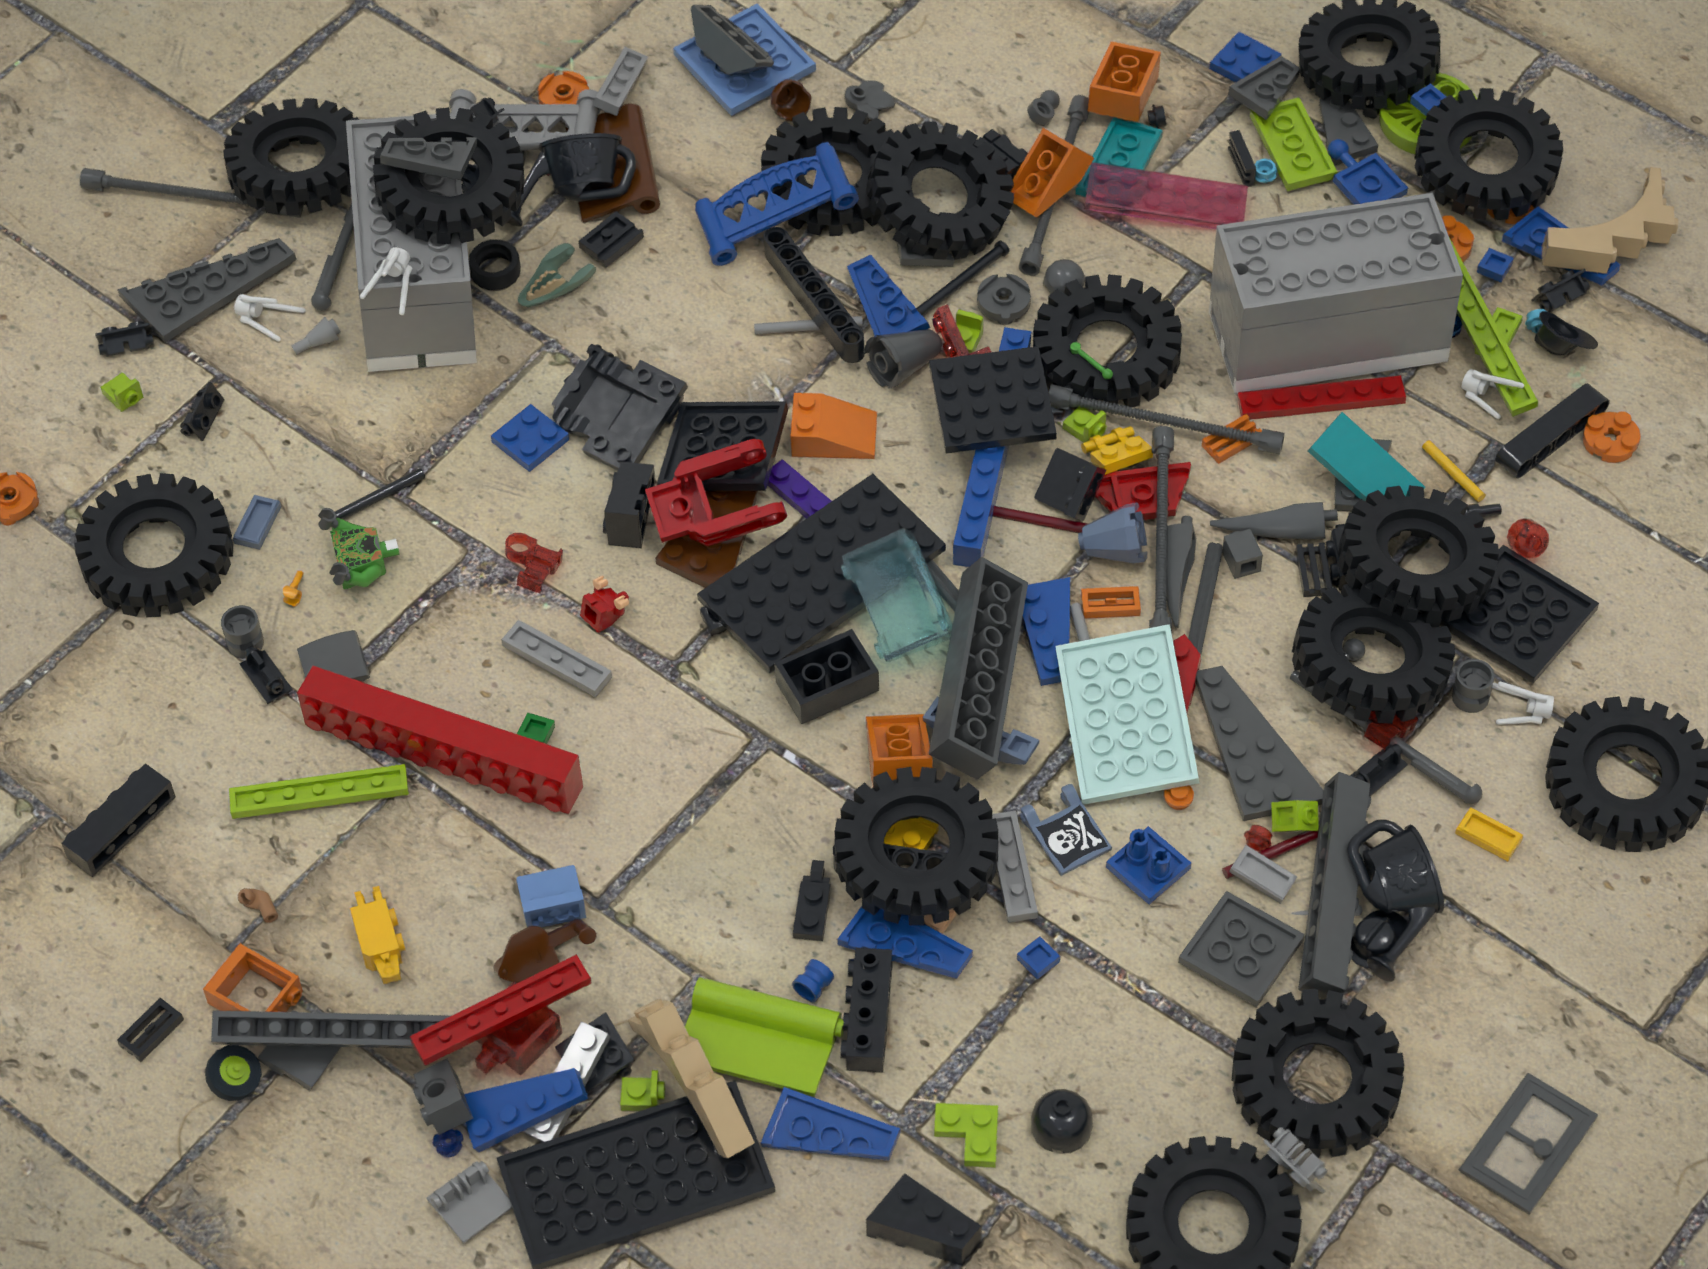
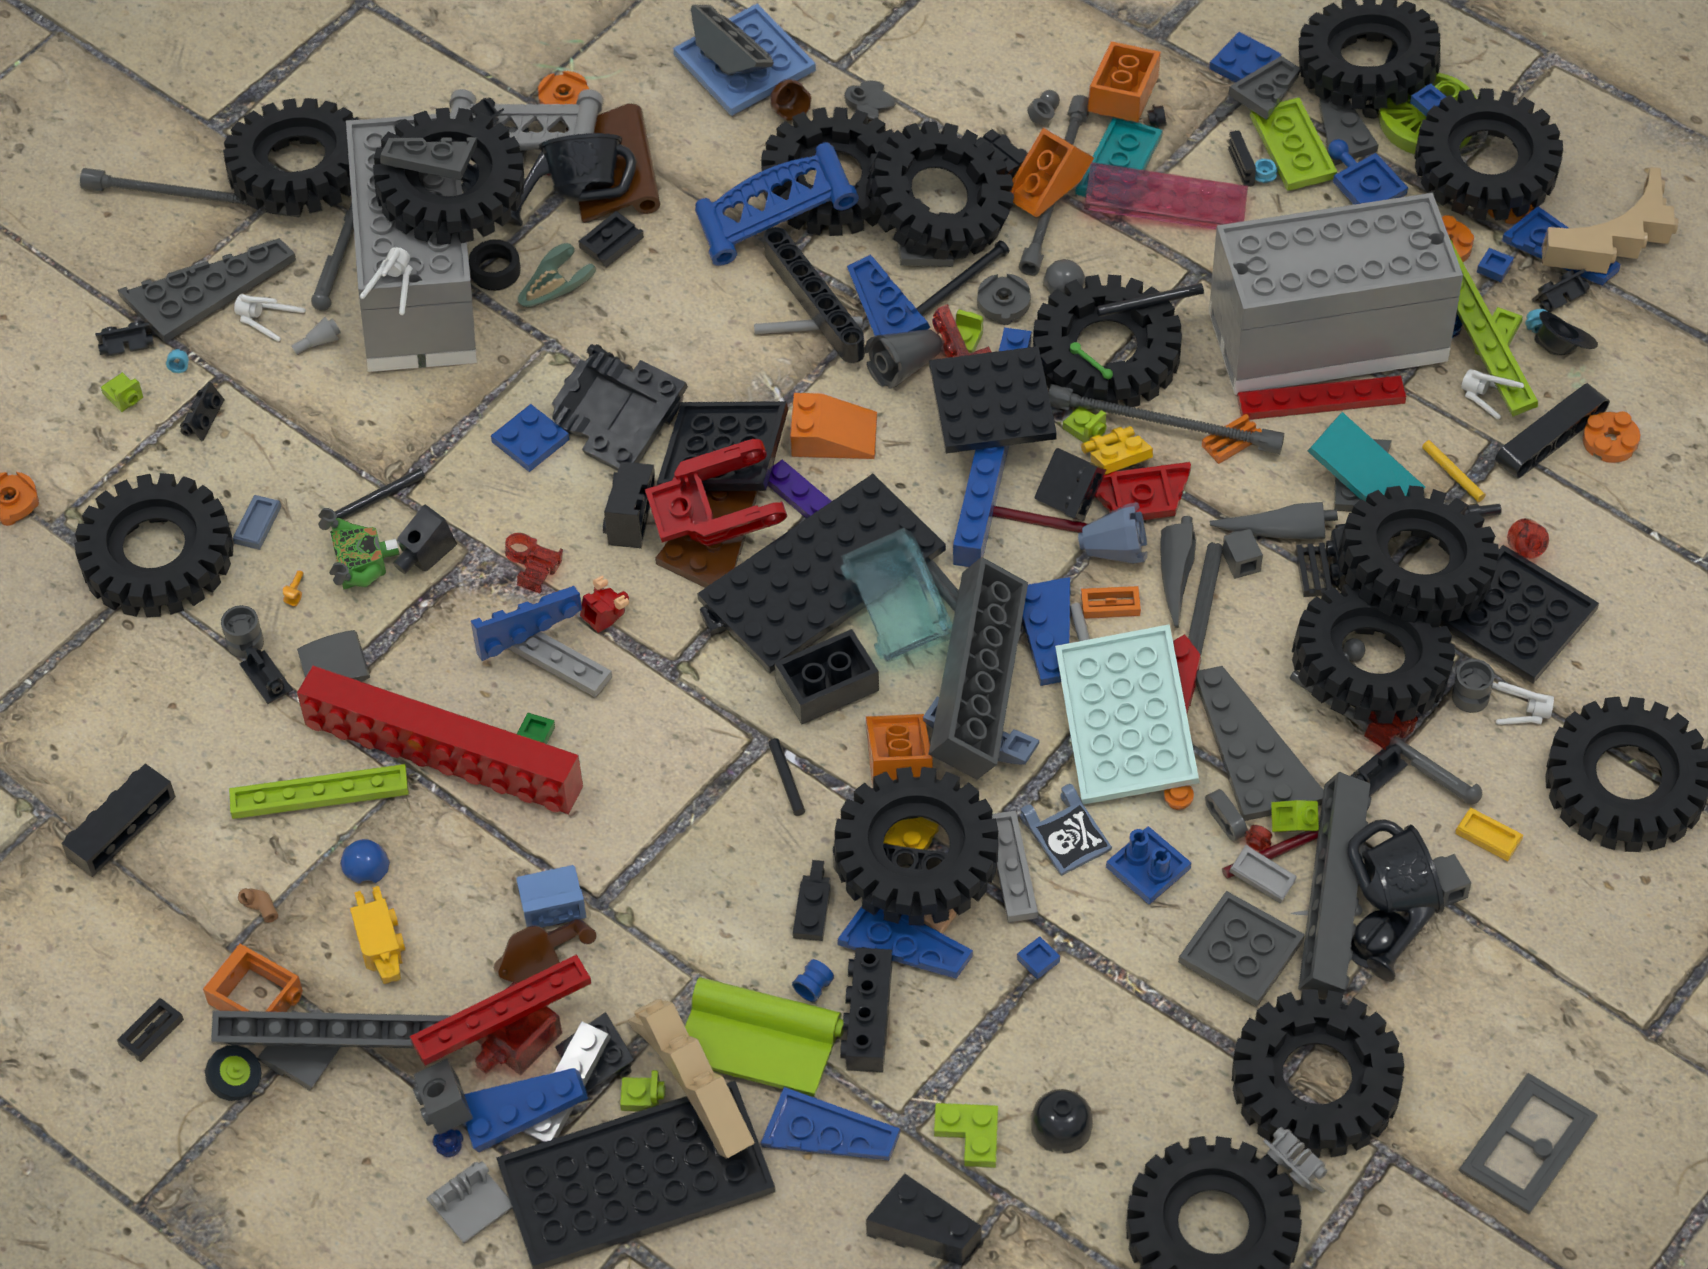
light grey plate [593,47,648,116] -> none
dark grey hose [1149,426,1174,634] -> none
none -> medium azure hinge [166,349,189,373]
none -> blue hair [340,839,390,884]
none -> black torso [393,504,457,574]
none -> blue wing [471,586,582,661]
none -> black bar [768,738,805,816]
none -> black bar [1096,283,1204,317]
none -> dark grey beam [1205,789,1248,841]
none -> dark grey brick [1433,854,1472,907]

